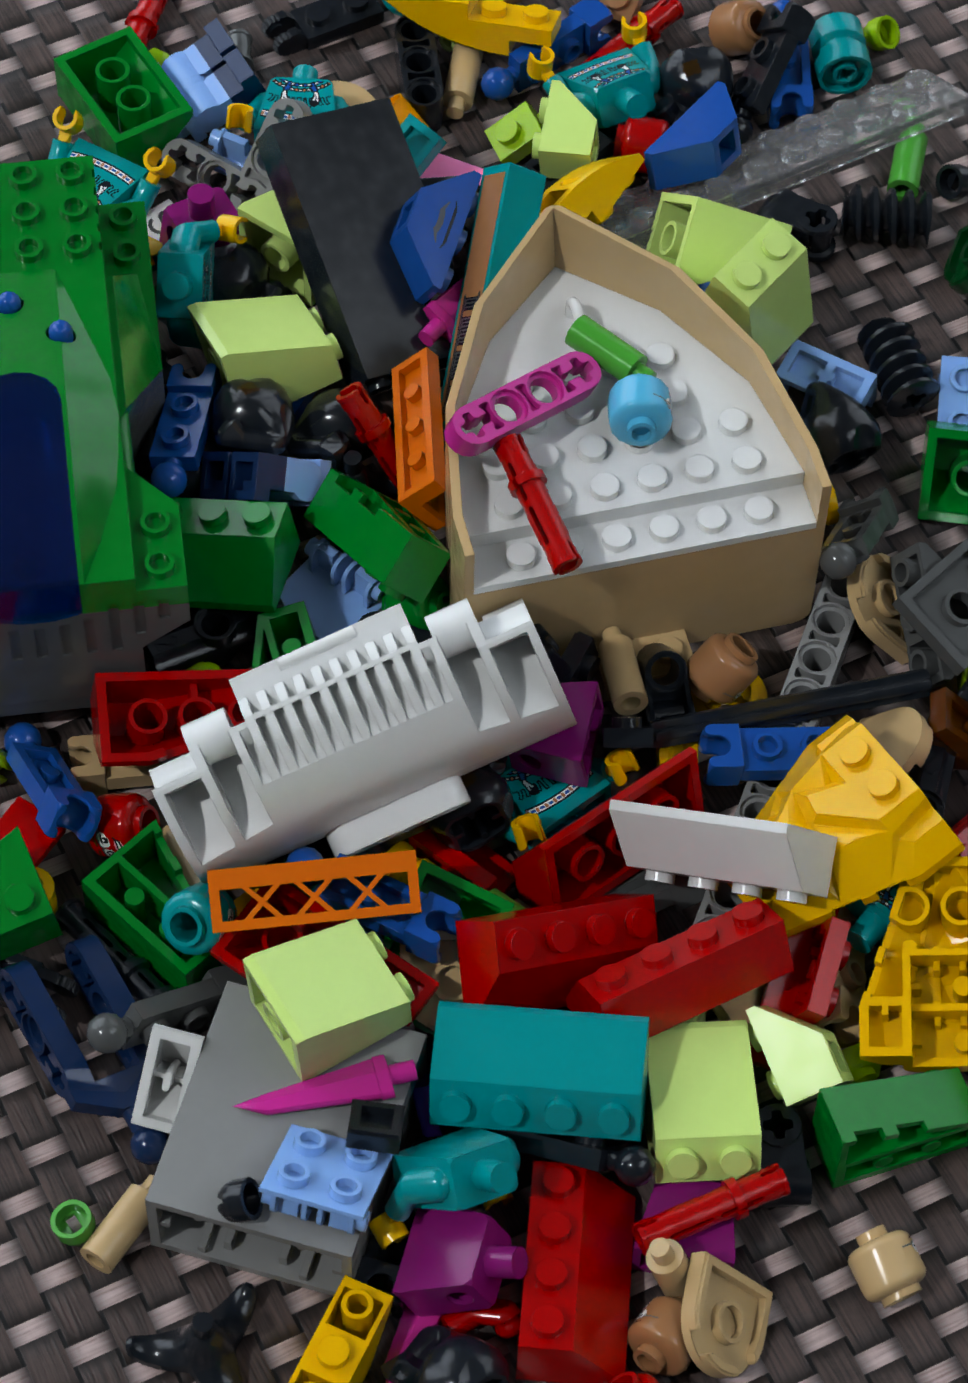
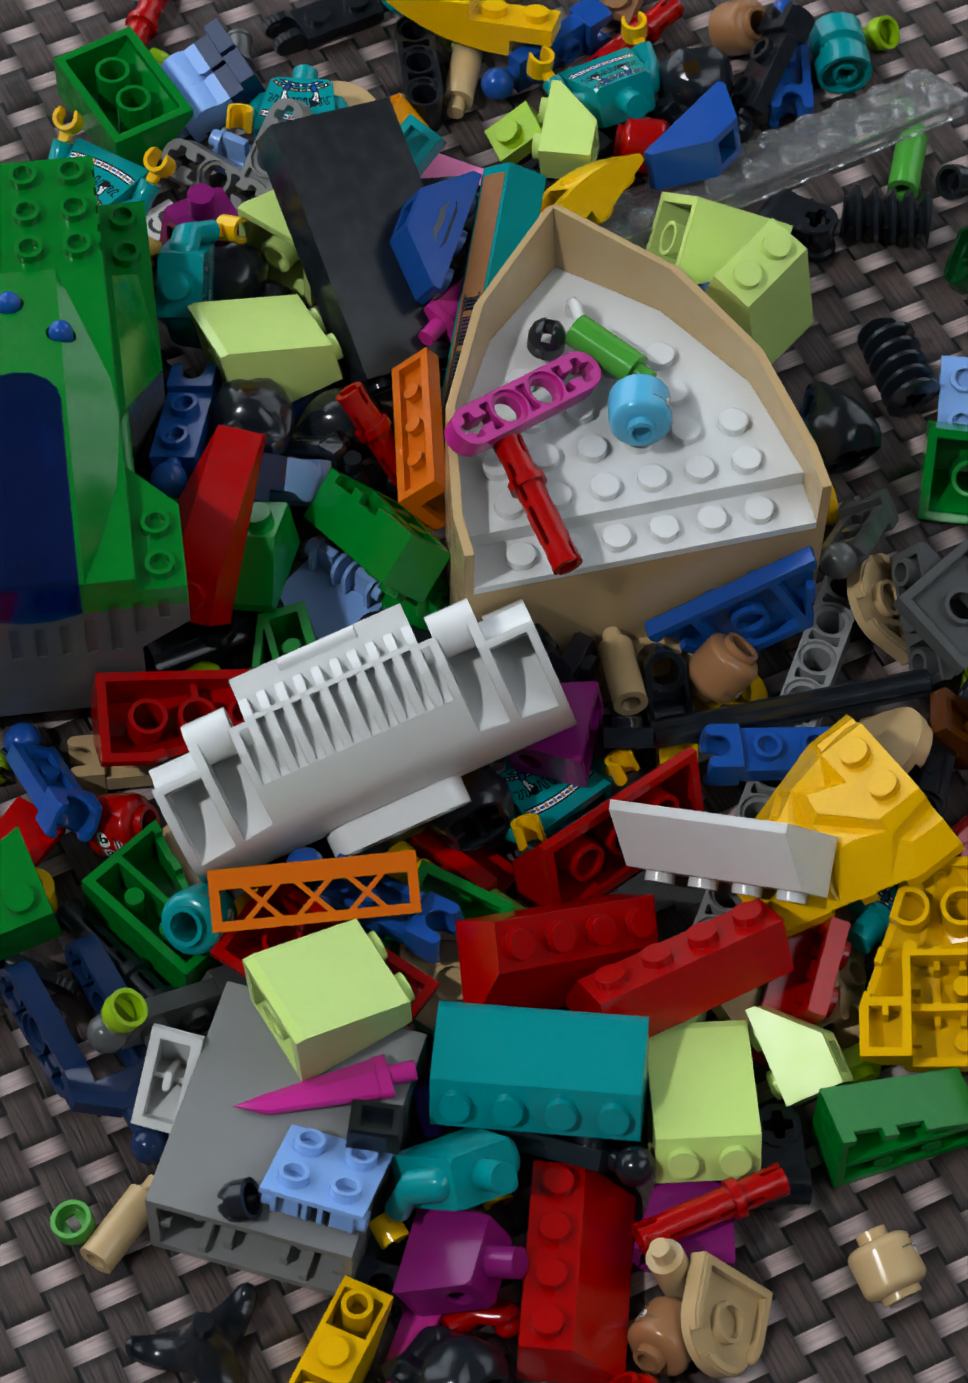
light blue hinge [776,339,877,407] -> none
none -> lime hinge [101,988,148,1034]
none -> red wedge [177,425,266,626]
none -> black hinge [527,317,566,360]
none -> blue wing [644,546,817,654]

